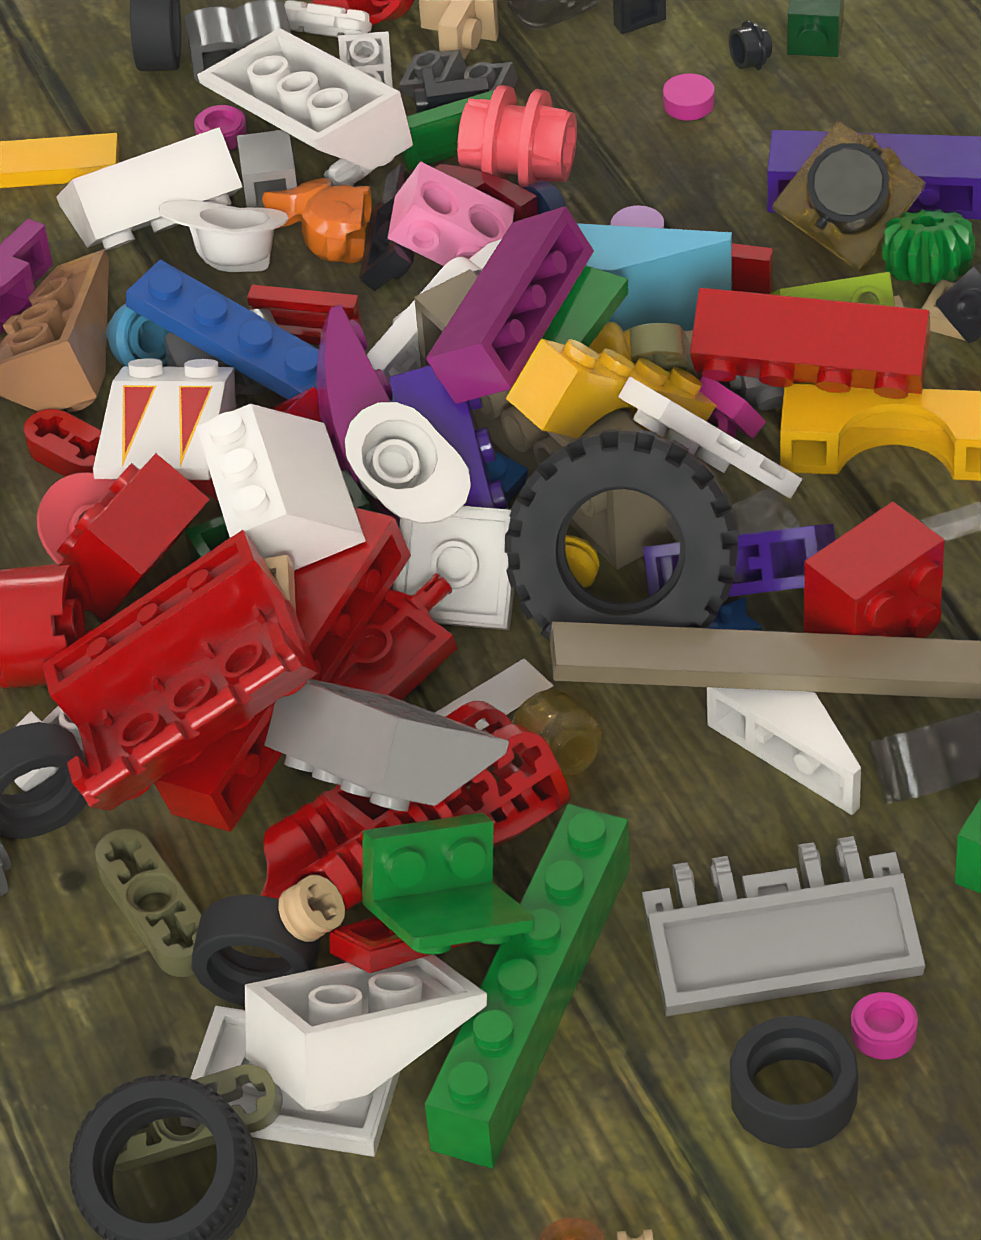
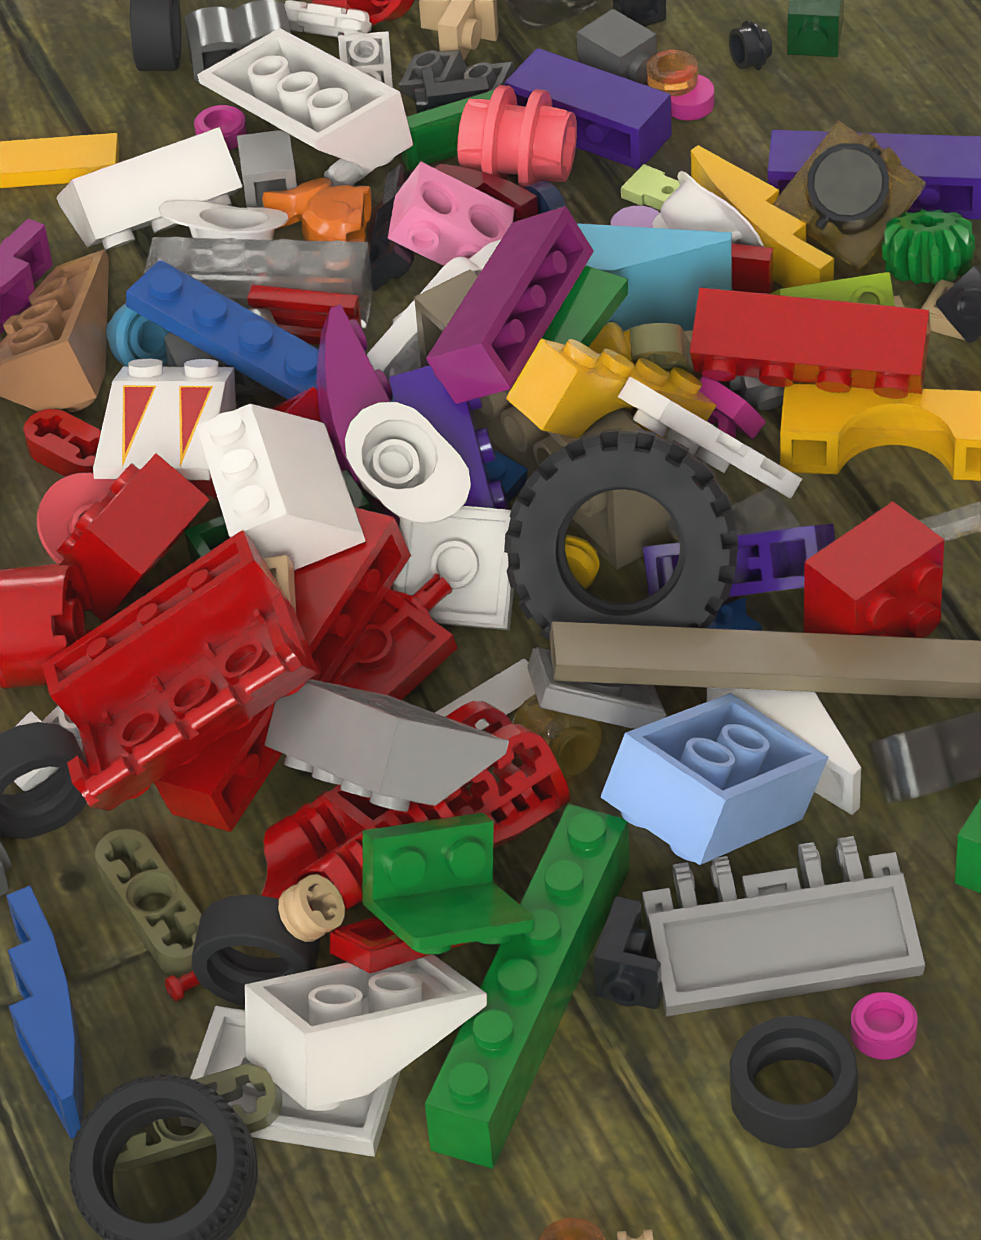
none -> blue slope [6,885,84,1139]
none -> clear brick [144,237,373,328]
none -> red piece [164,970,200,1002]
none -> dark purple brick [505,48,672,170]
none -> light grey tile [527,647,666,729]
none -> dark grey brick [577,9,658,84]
none -> black bracket [594,896,662,1009]
none -> light blue brick [601,693,829,865]
none -> yellowish green piece [621,164,680,210]
none -> clear orange tile [646,49,698,96]
none -> white piece [652,171,764,247]
none -> yellow slope [691,145,834,288]

